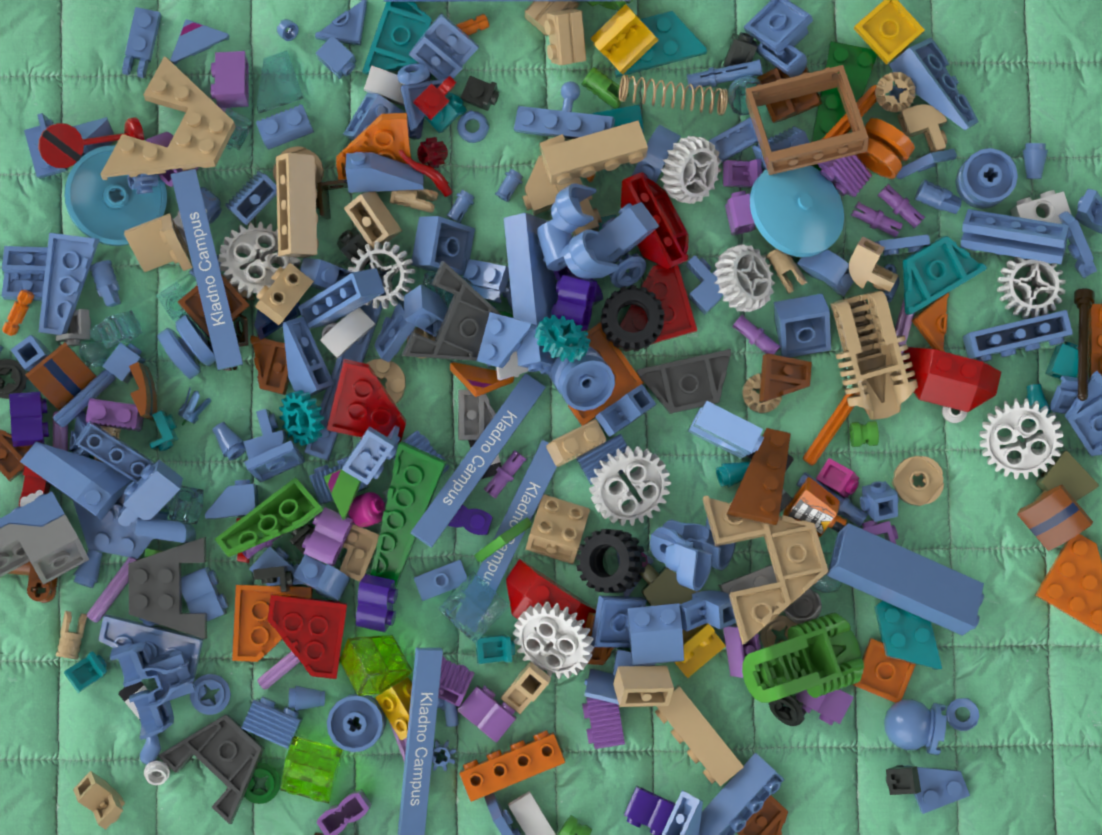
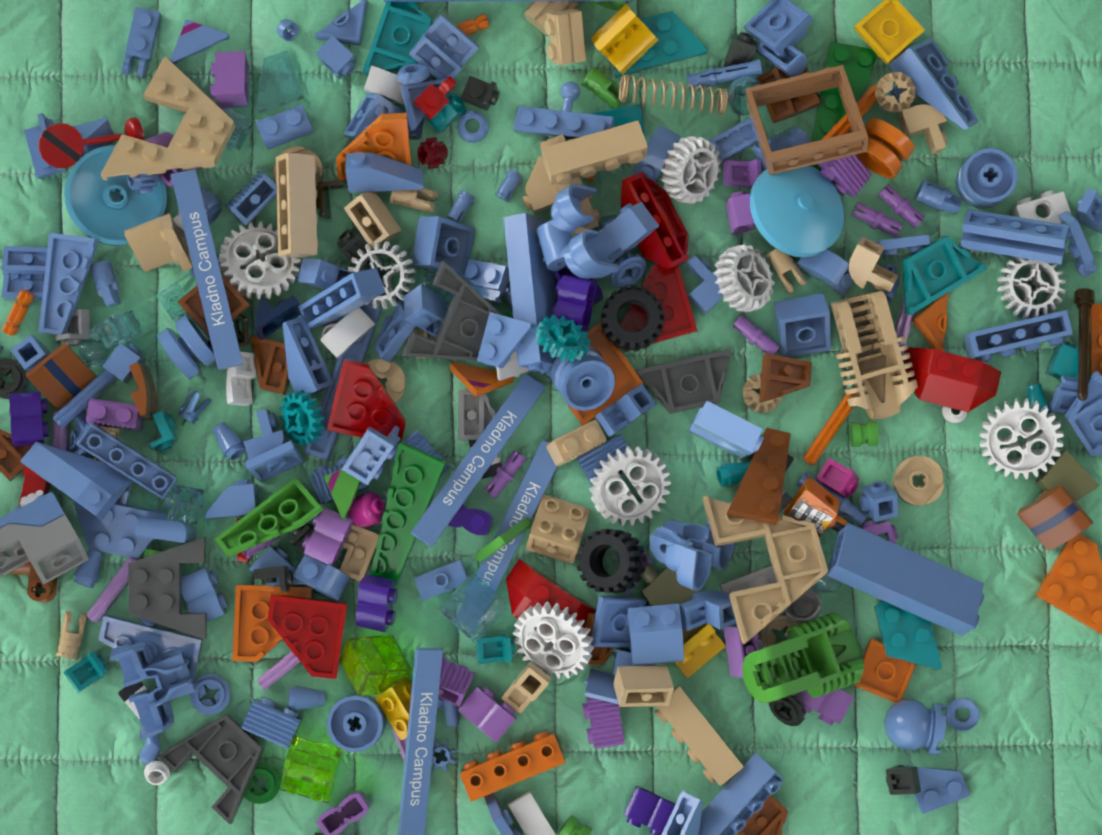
tan brick [73,771,125,830] -> none
medium blue hinge [117,460,183,527] -> none
tan brick [255,263,314,325] -> none
red animal [398,150,453,197] -> none
medium blue tile [896,149,957,179] -> none
medium blue cone [1023,143,1048,179] -> none
none -> white slope [226,351,257,406]

